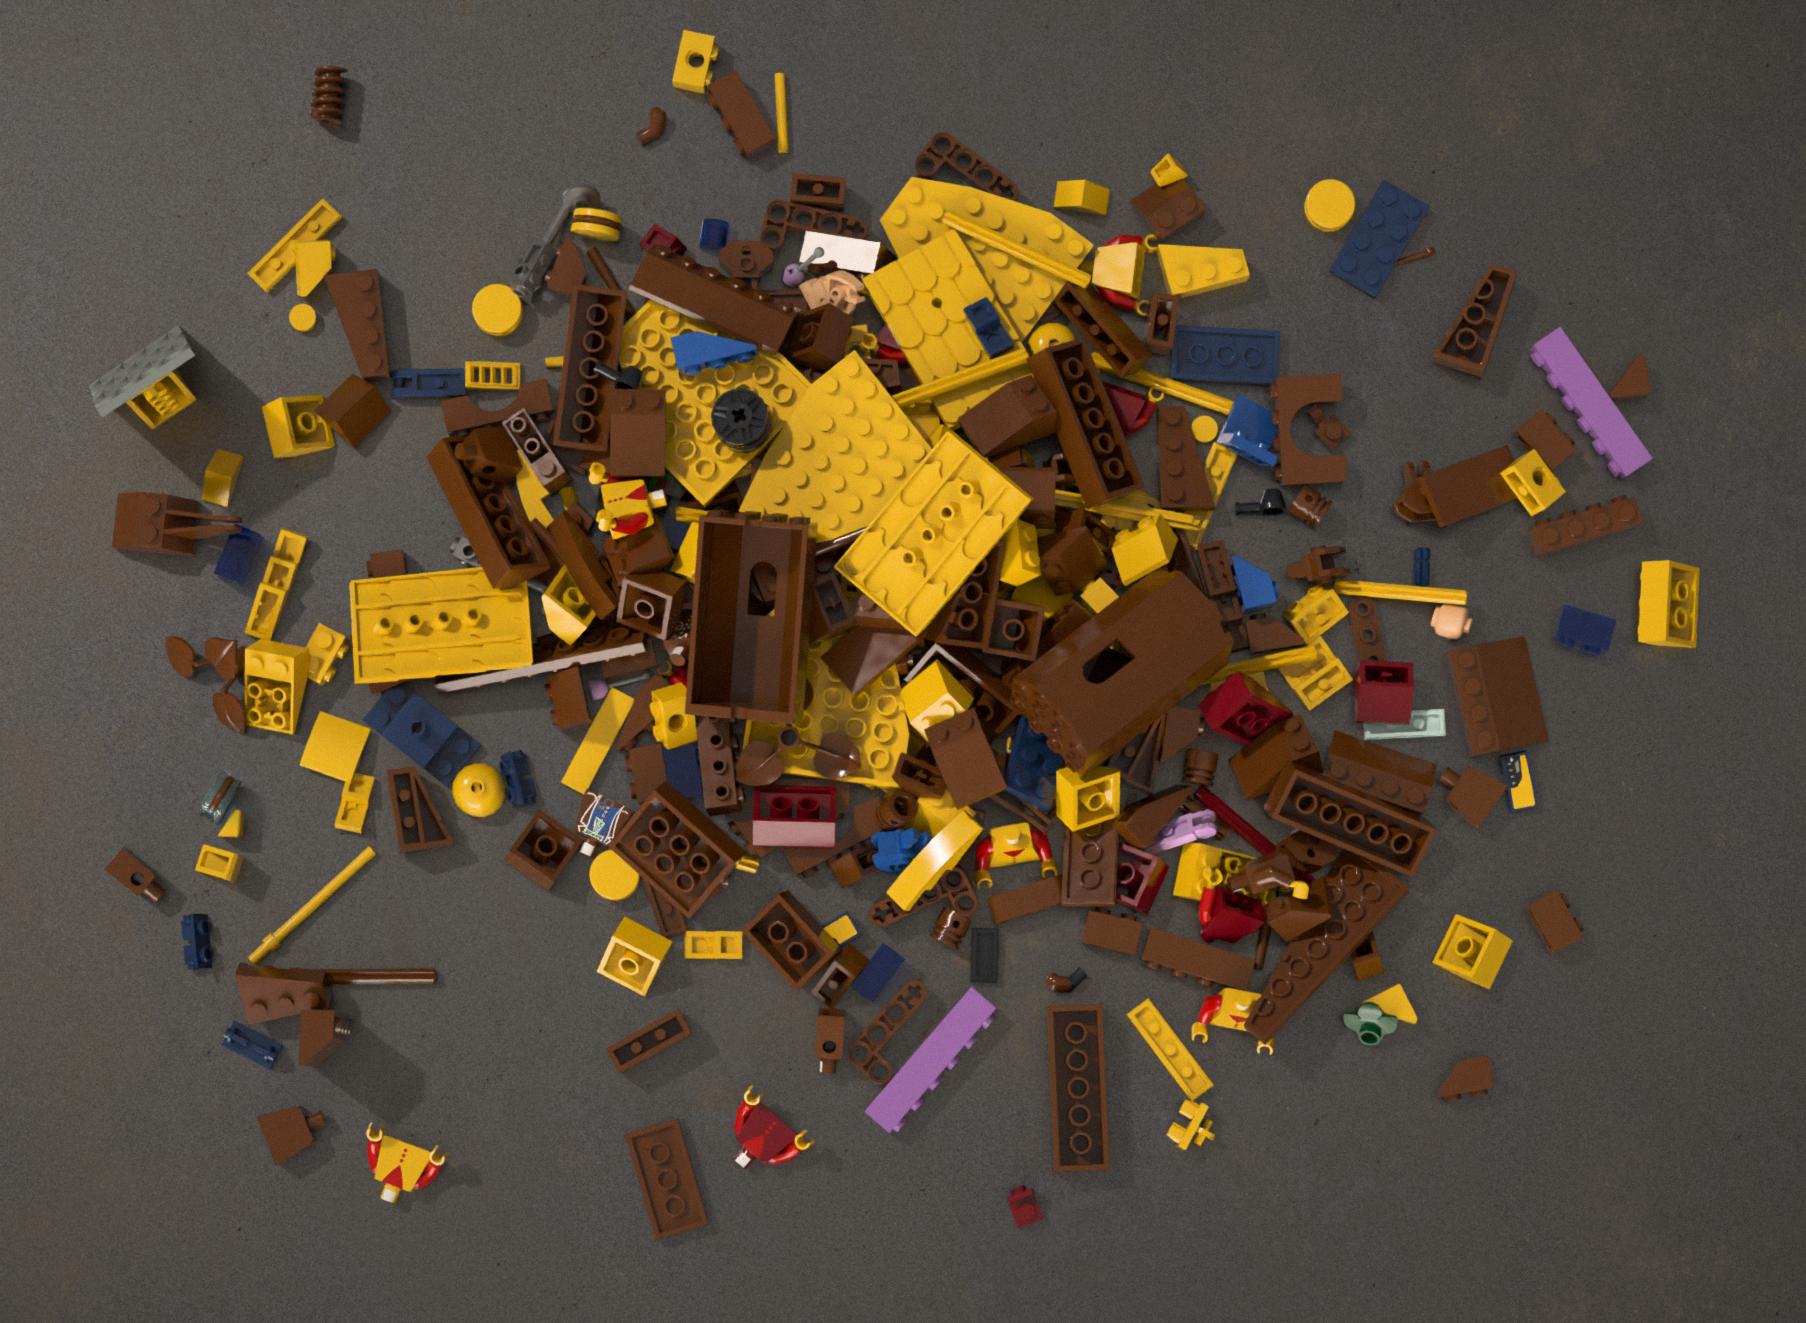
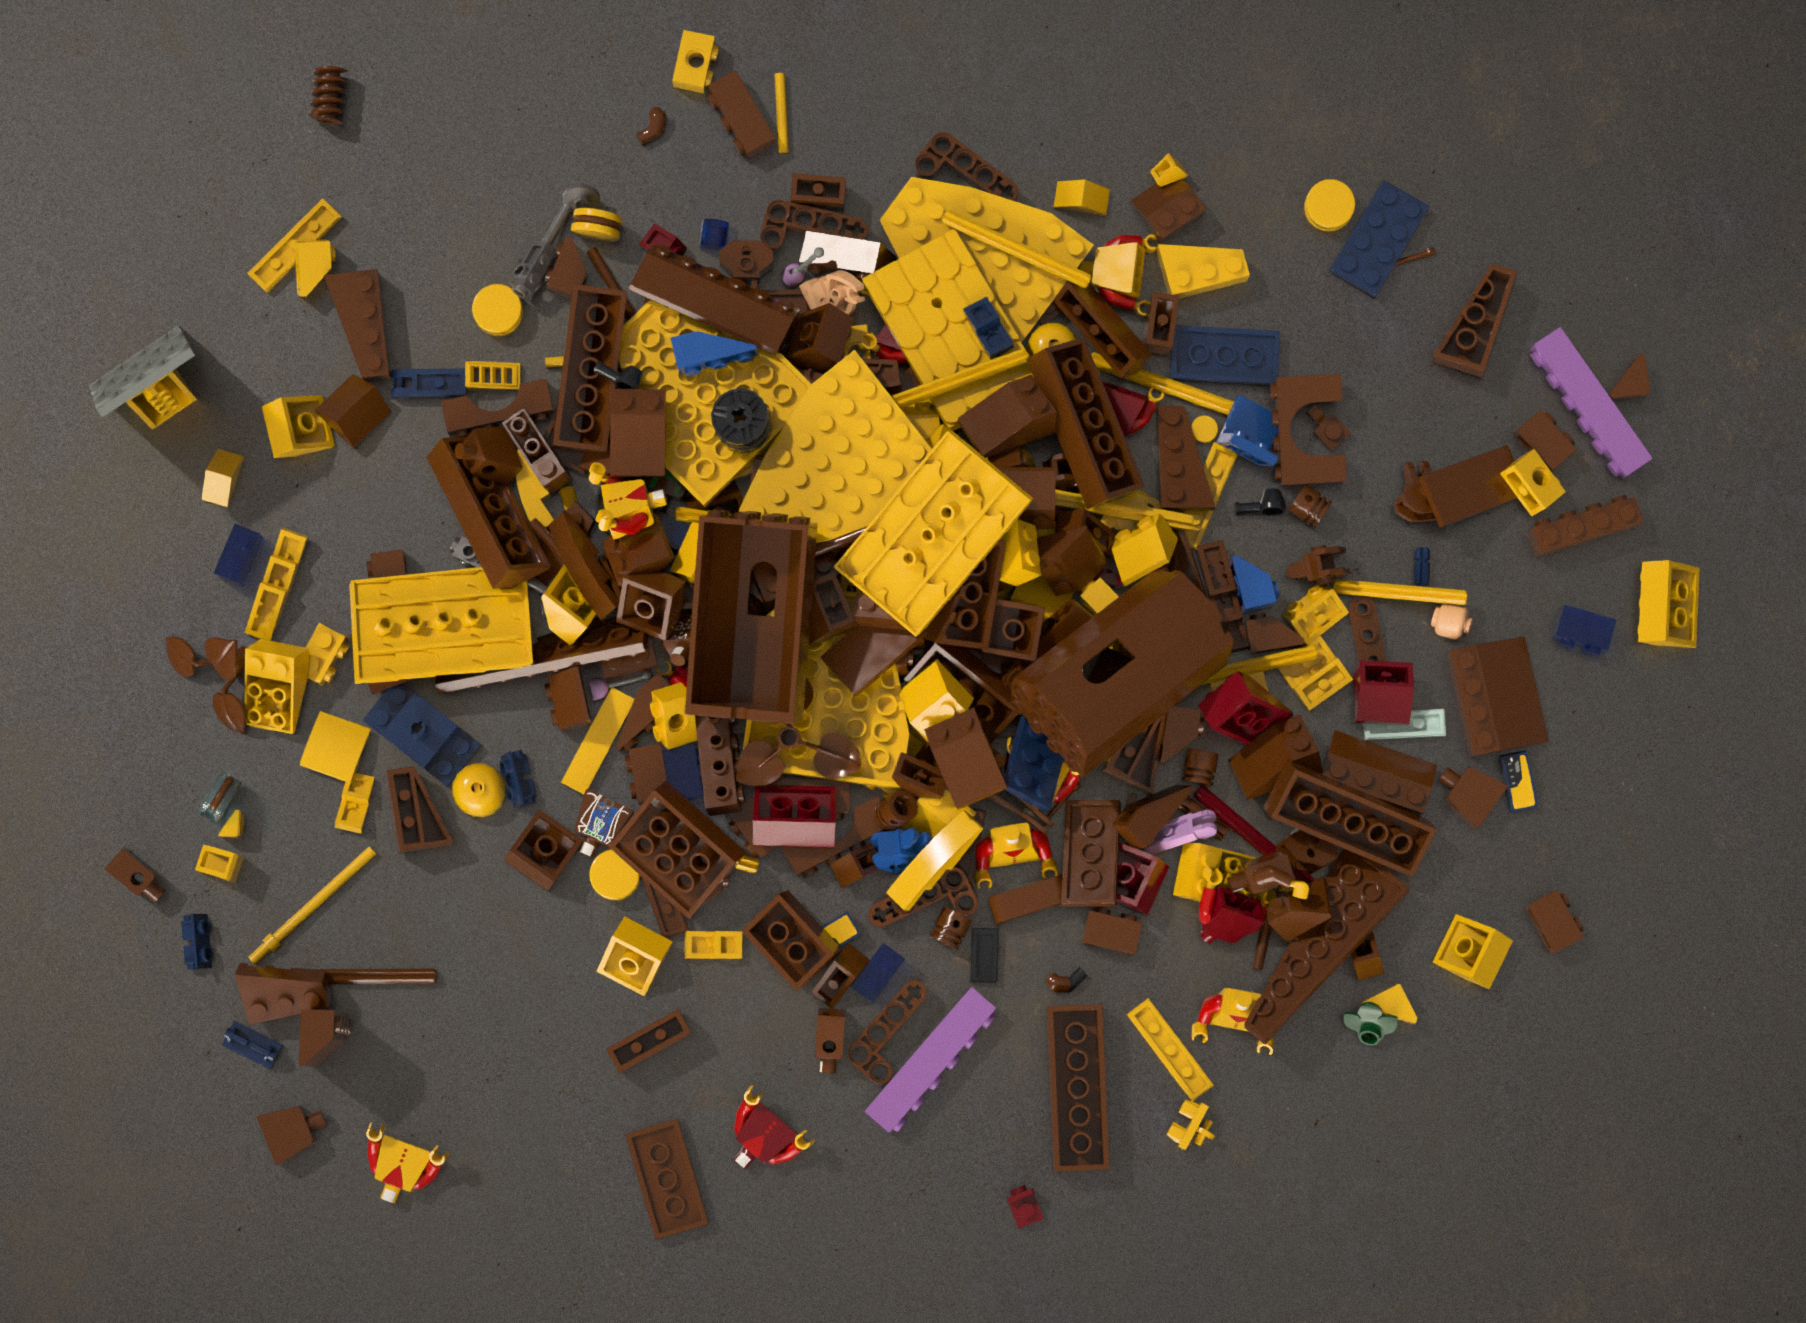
reddish brown slope [112,492,243,556] -> none
yellow tile [289,304,317,332] -> none
yellow slope [1056,766,1120,831] -> none
reddish brown brick [1140,927,1256,991] -> none
reddish brown slope [1436,1055,1494,1102] -> none

